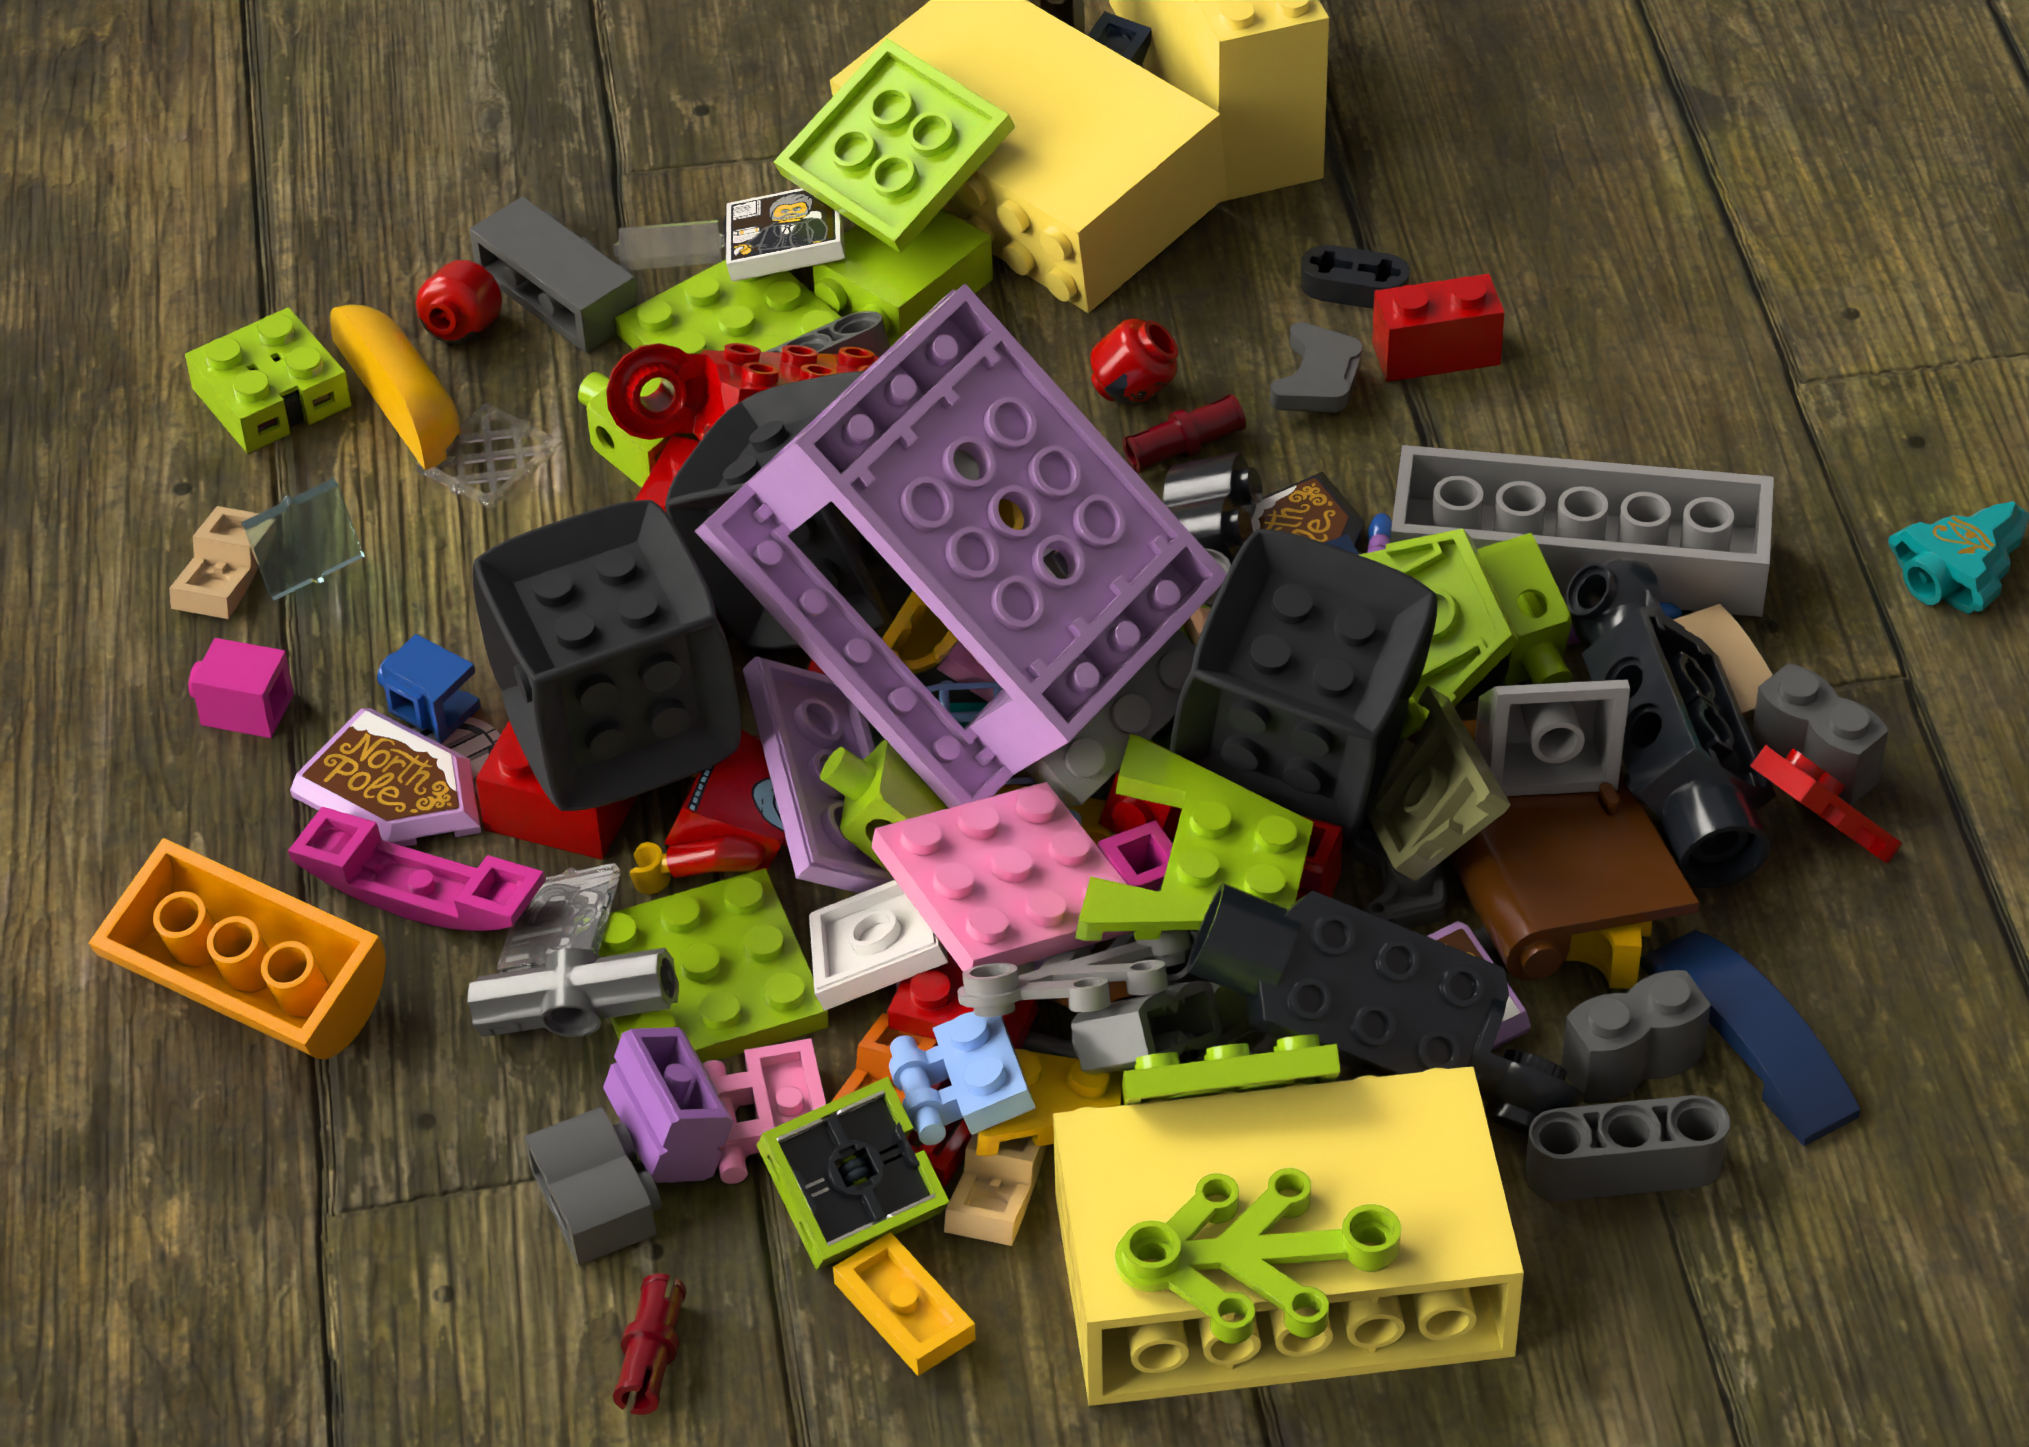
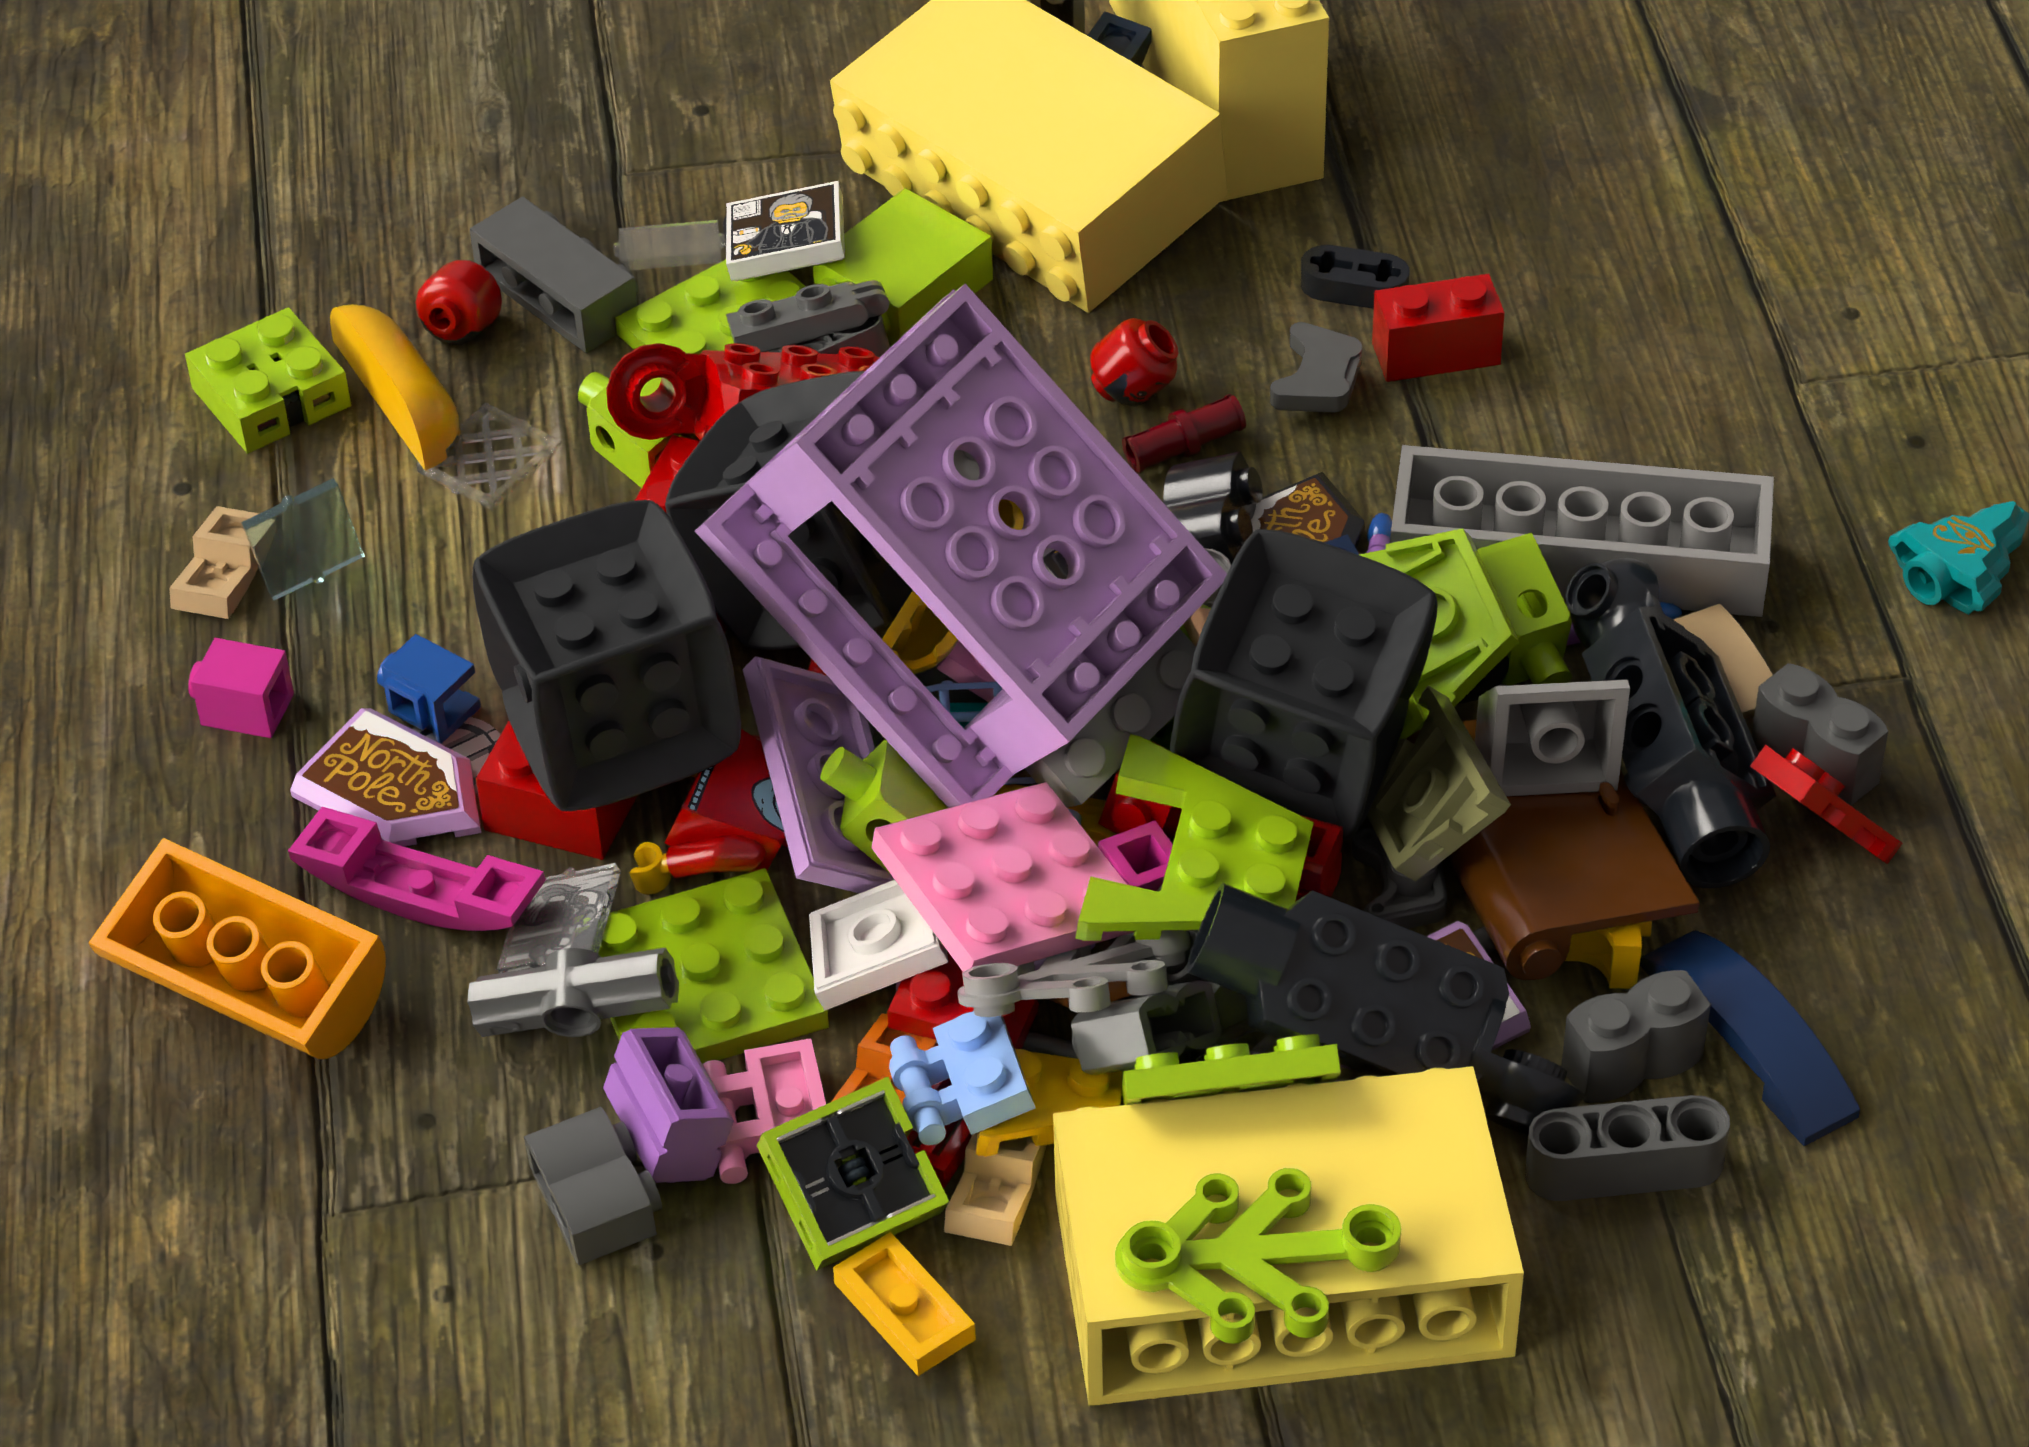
dark red pin [613,1273,687,1415] -> none
lime plate [774,38,1015,254] -> none
none -> dark grey hinge [726,280,889,352]

